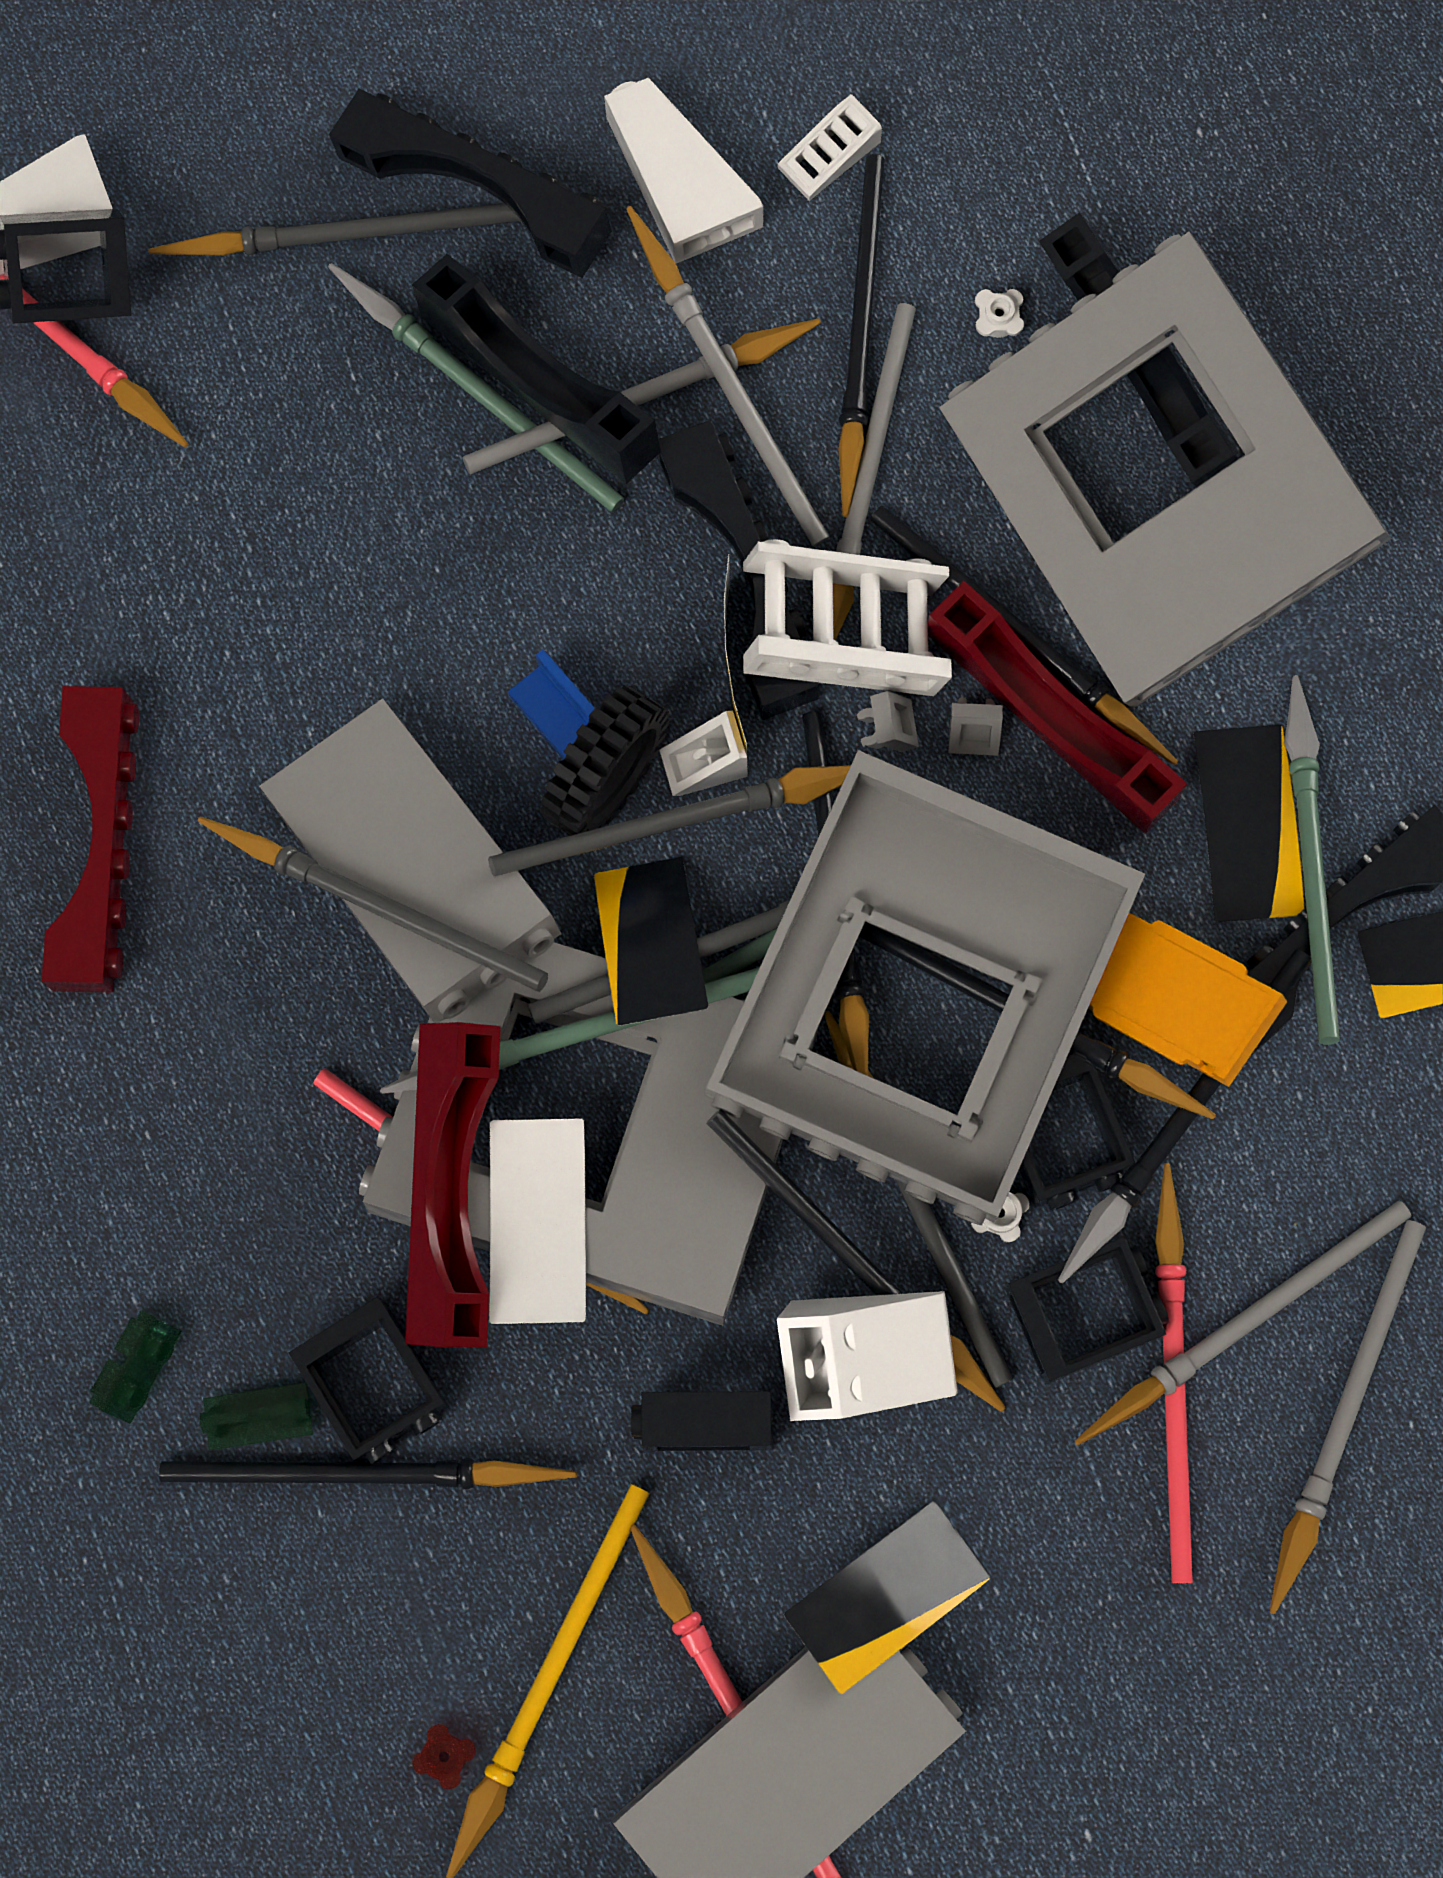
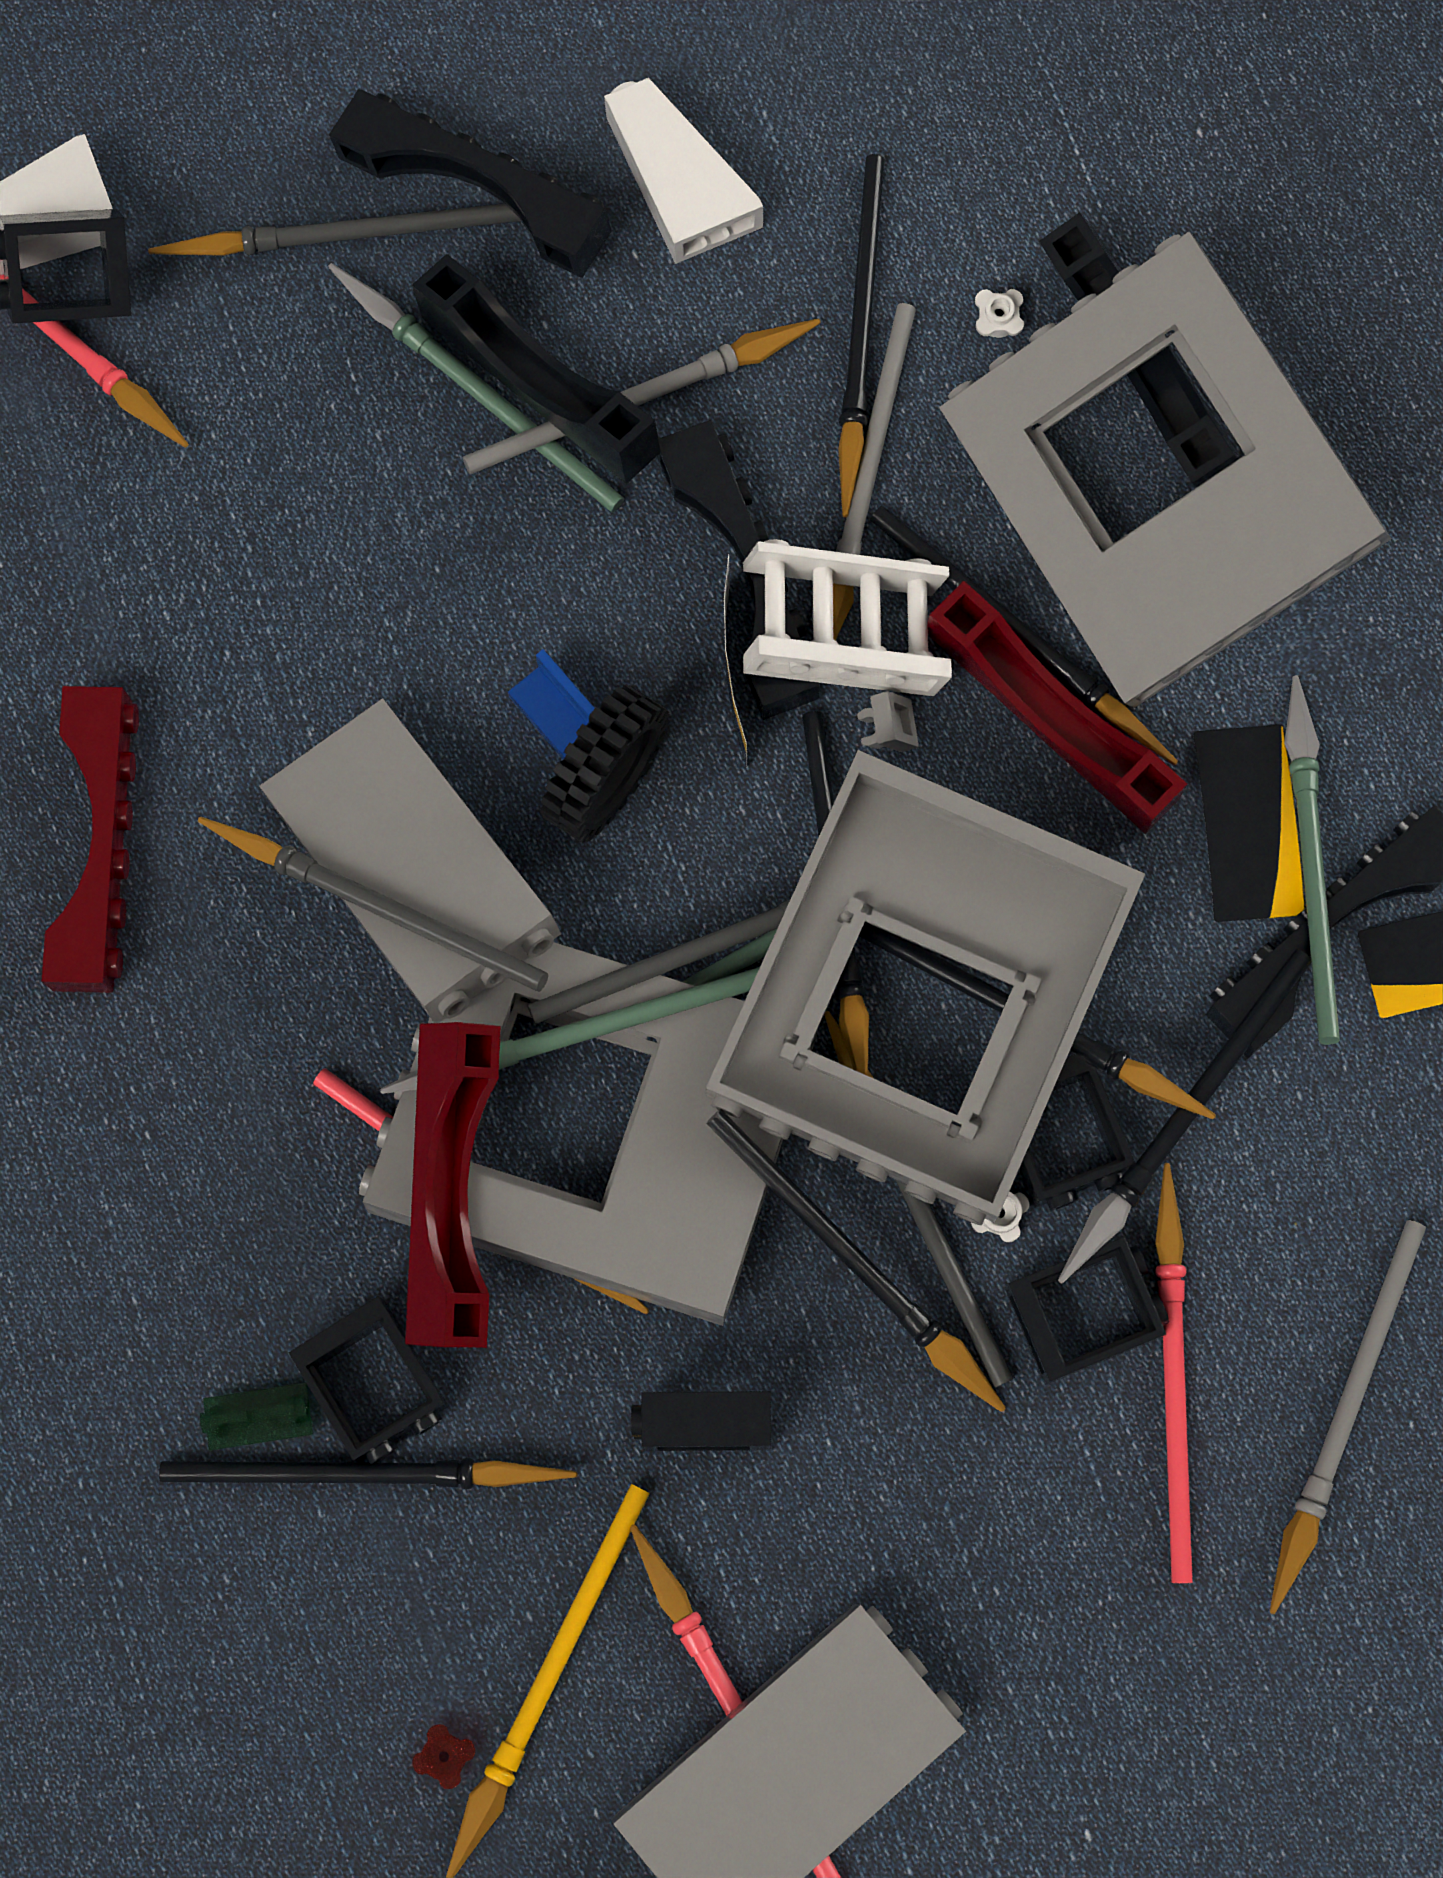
clear green hinge [89,1310,182,1424] -> none
dark grey piece [488,765,851,877] -> none
white sticker [489,1119,586,1324] -> none
black sticker [594,857,709,1026] -> none
light grey piece [627,206,830,547] -> none
white slope [659,711,748,796] -> none
white slope [777,1291,958,1421] -> none
white slope [778,94,882,201] -> none
sticker [784,1501,990,1694] -> none
light grey tile [948,697,1003,756] -> none
light grey piece [1075,1201,1411,1445] -> none
light orange piece [1088,912,1287,1087] -> none

